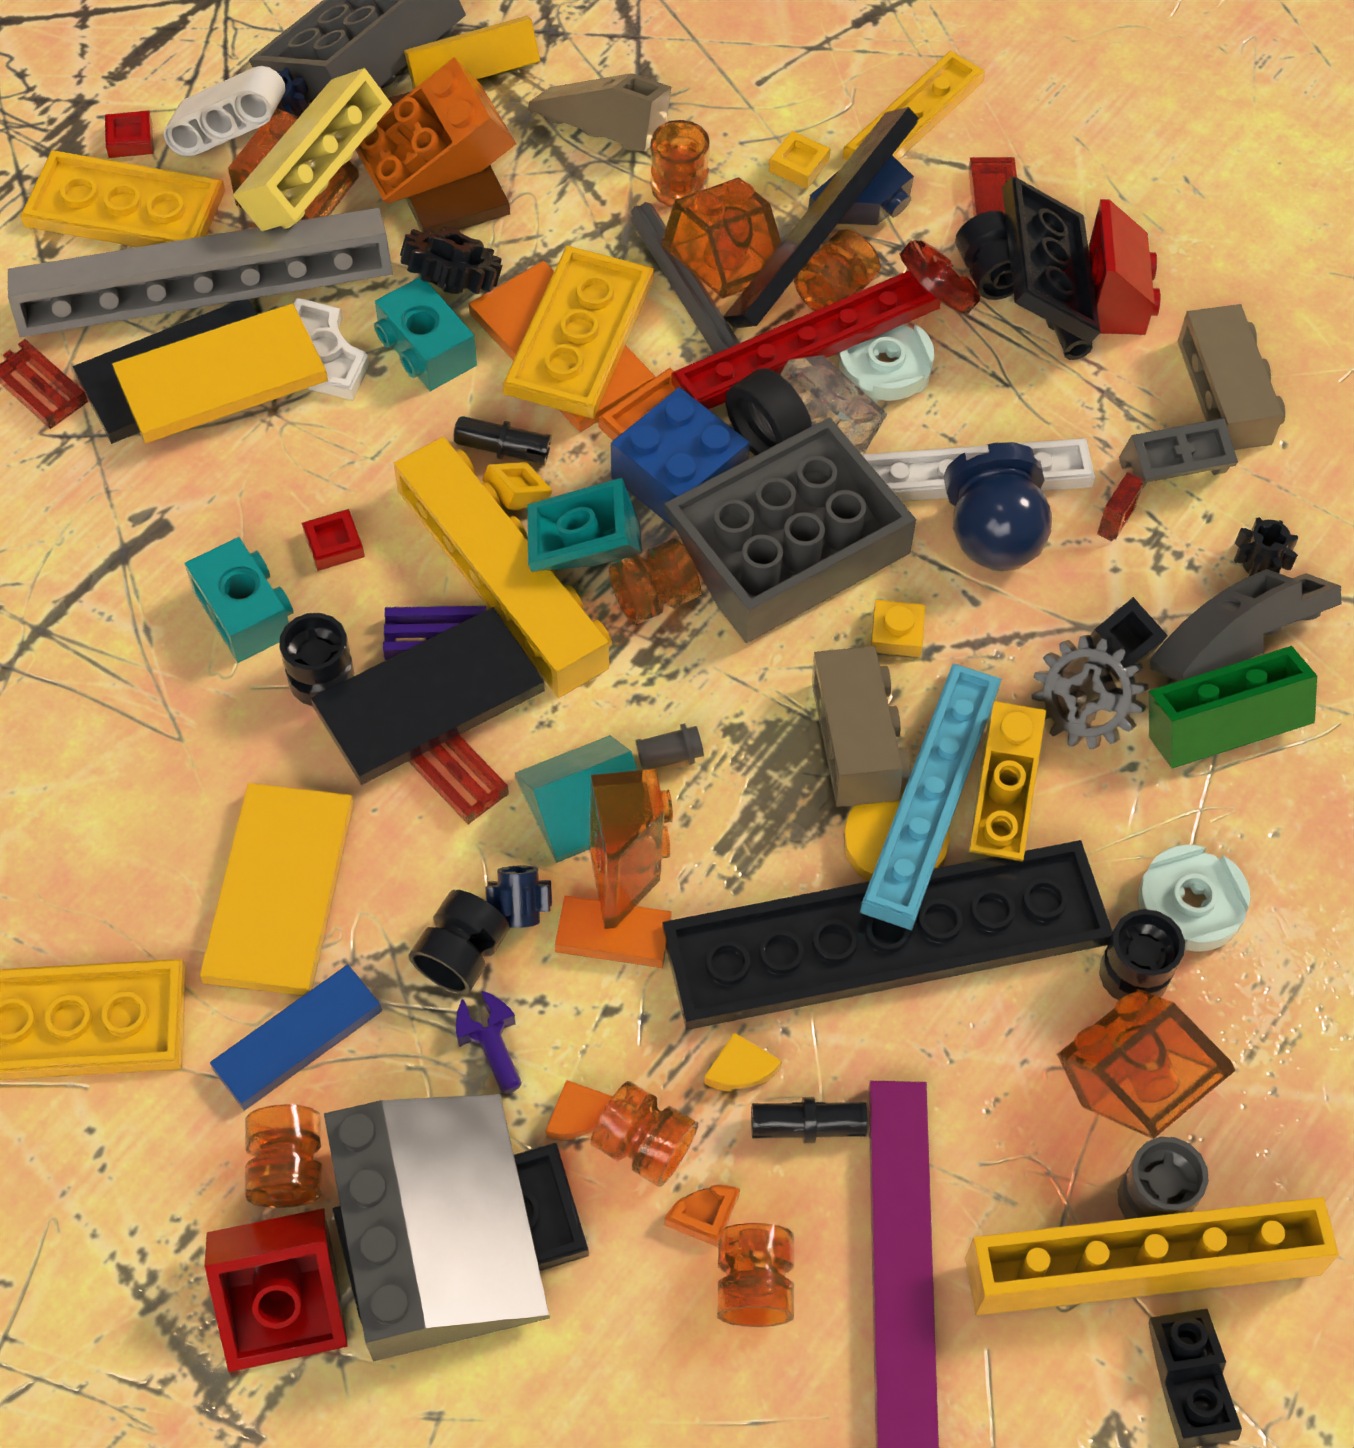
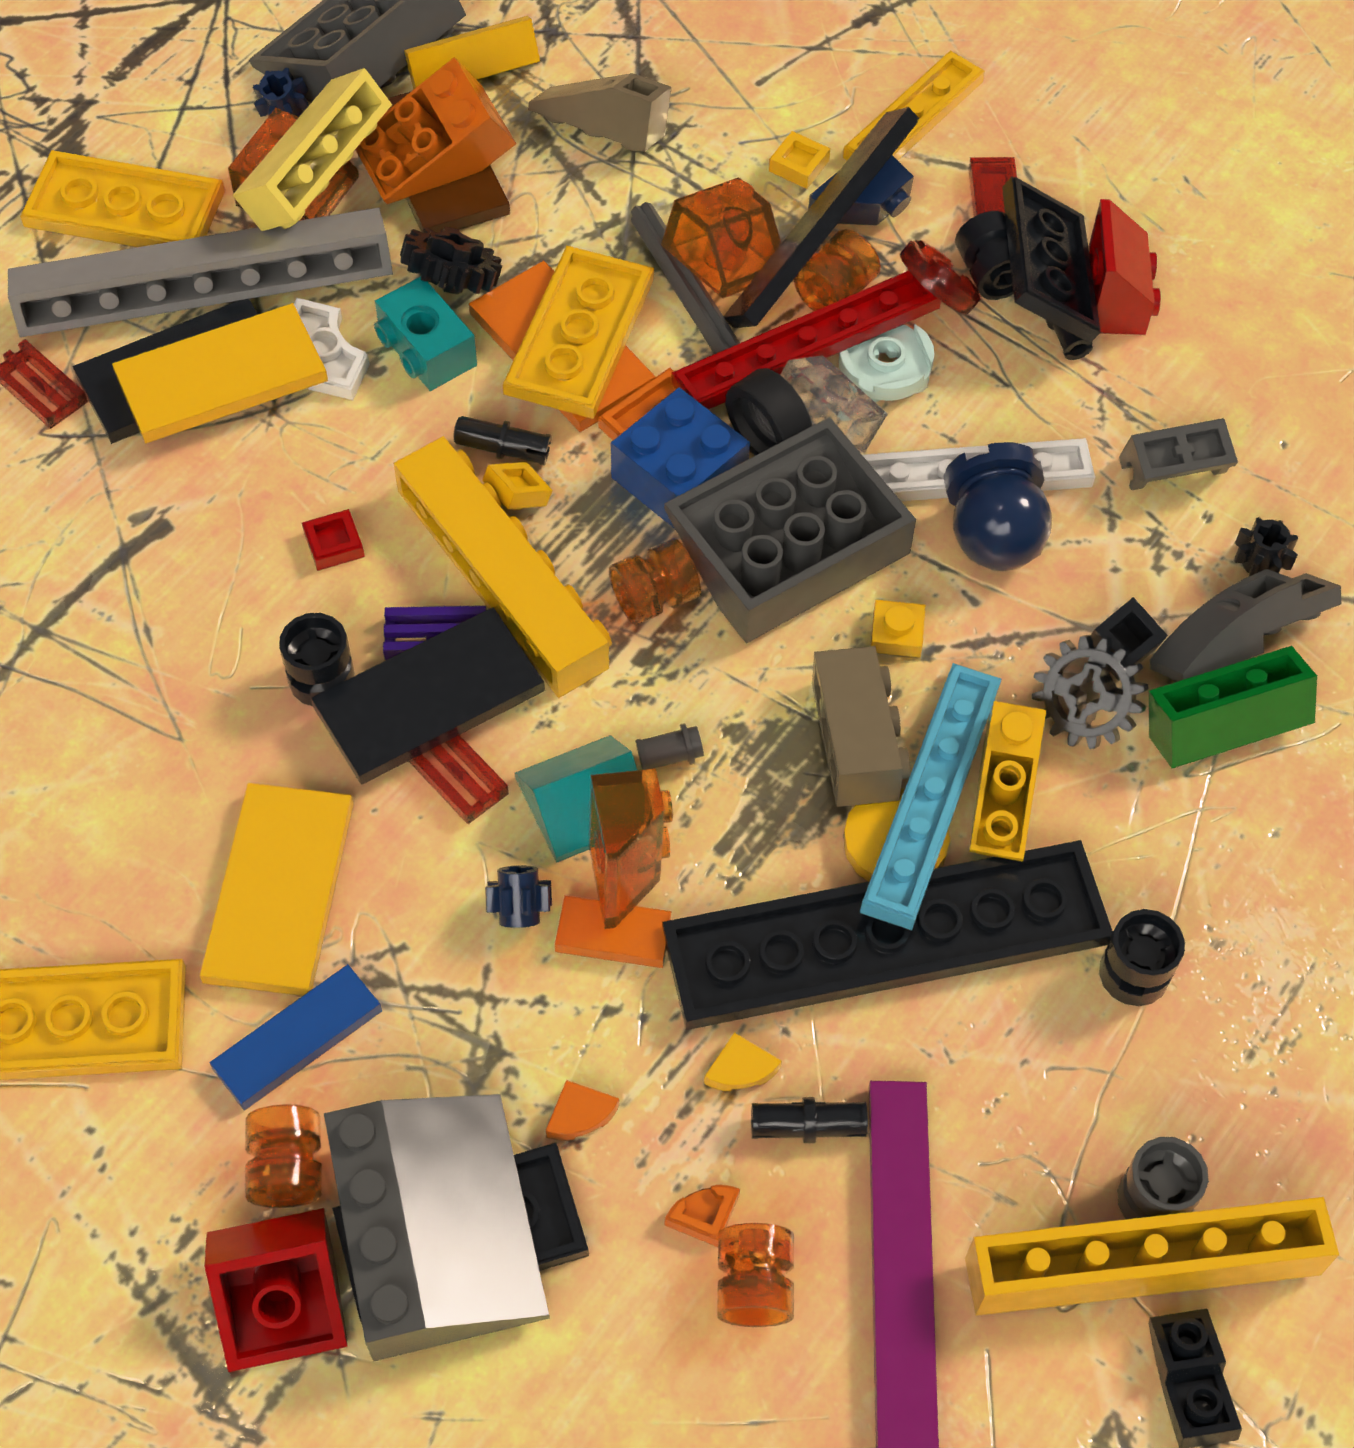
red tile [105,110,154,158] -> none
white beam [164,66,285,157] -> none
teal brick [184,537,294,663] -> none
black wheel [408,890,510,994] -> none
dark purple bar [456,991,522,1094] -> none
teal slope [527,478,642,572] -> none
clear orange wheel [591,1081,698,1187] -> none
clear orange wheel [651,120,710,208] -> none
clear orange slope [1057,989,1236,1139] -> none
clear red tile [1097,472,1144,541] -> none
light aqua plate [1138,845,1250,952] -> none
dark tan brick [1177,304,1285,450] -> none

